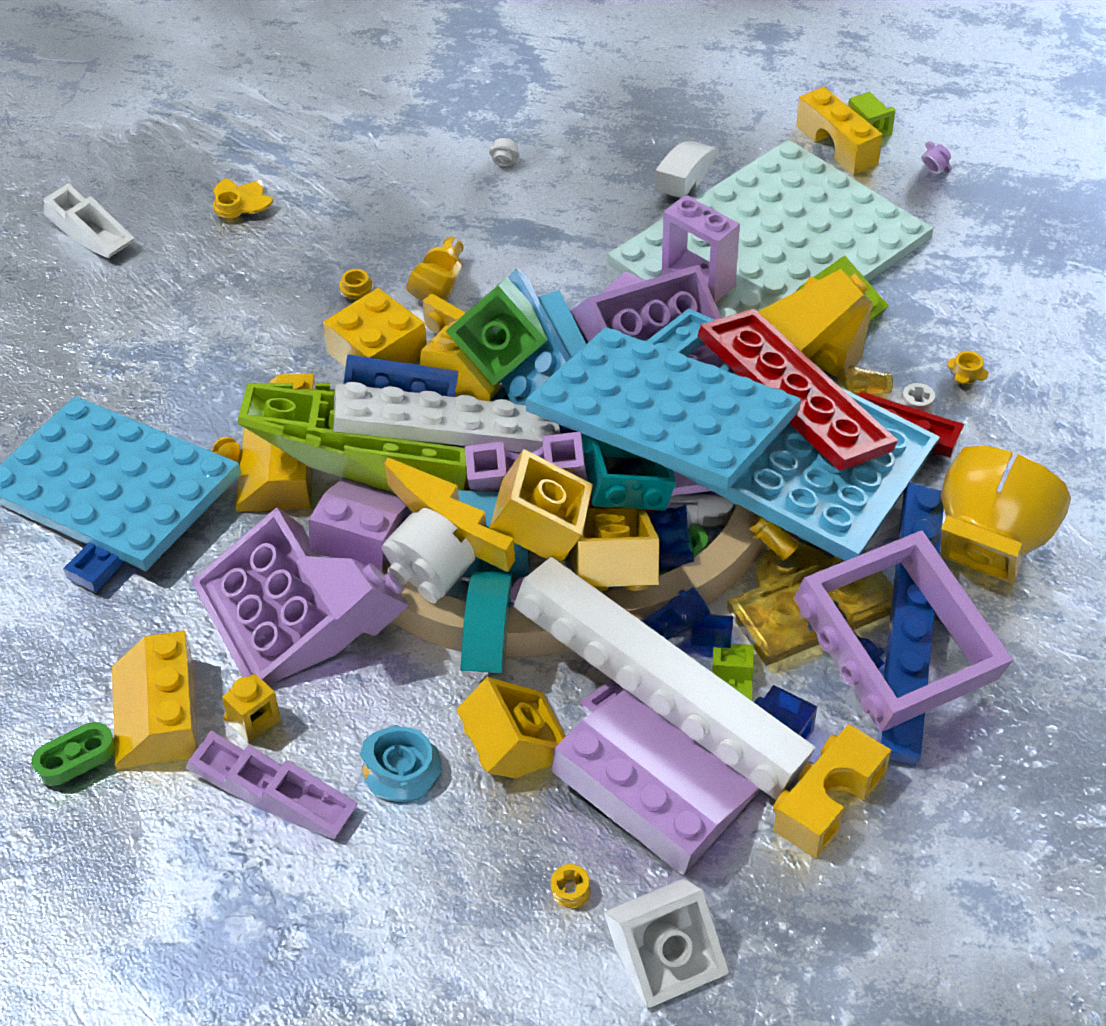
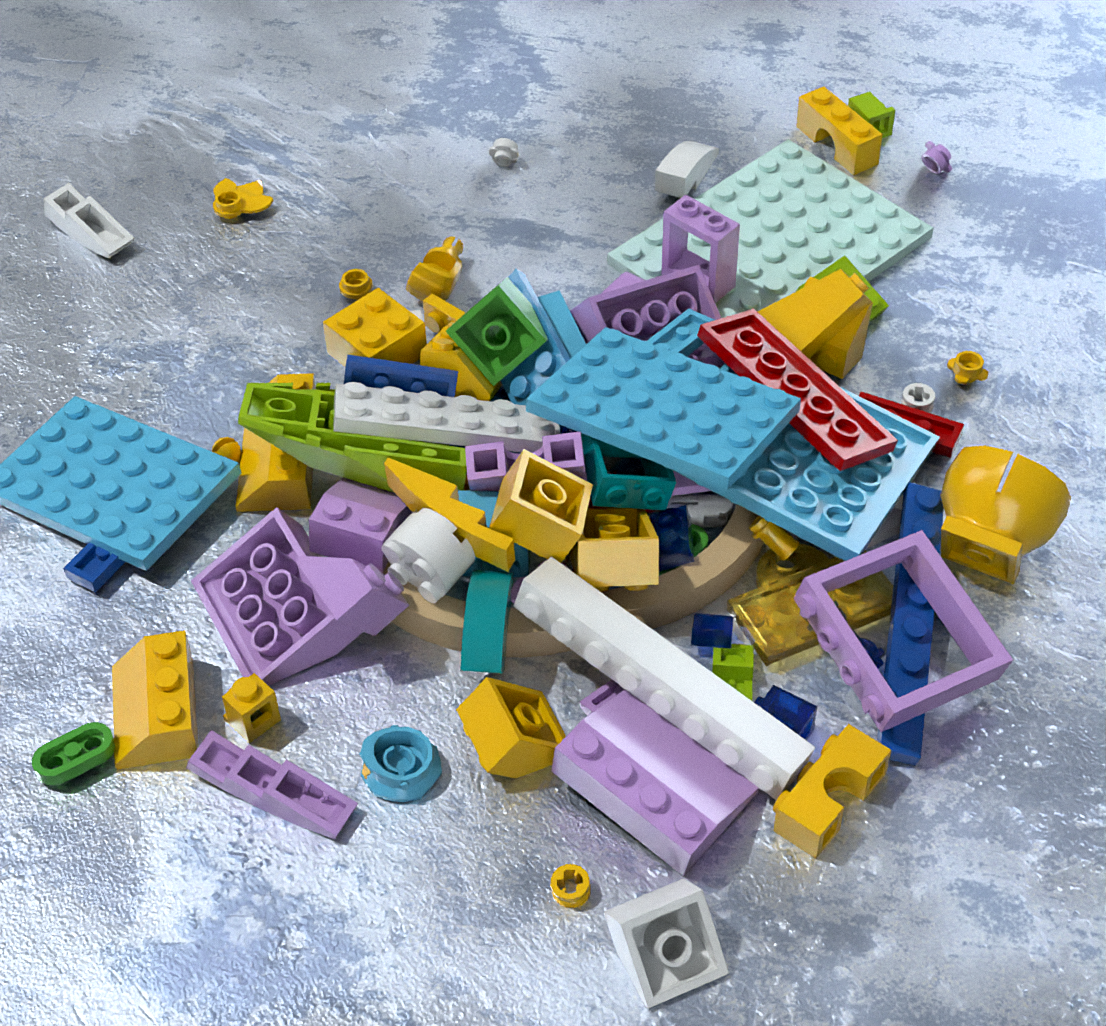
clear blue piece [640,587,710,640] -> none
clear yellow cone [837,365,893,396] -> none

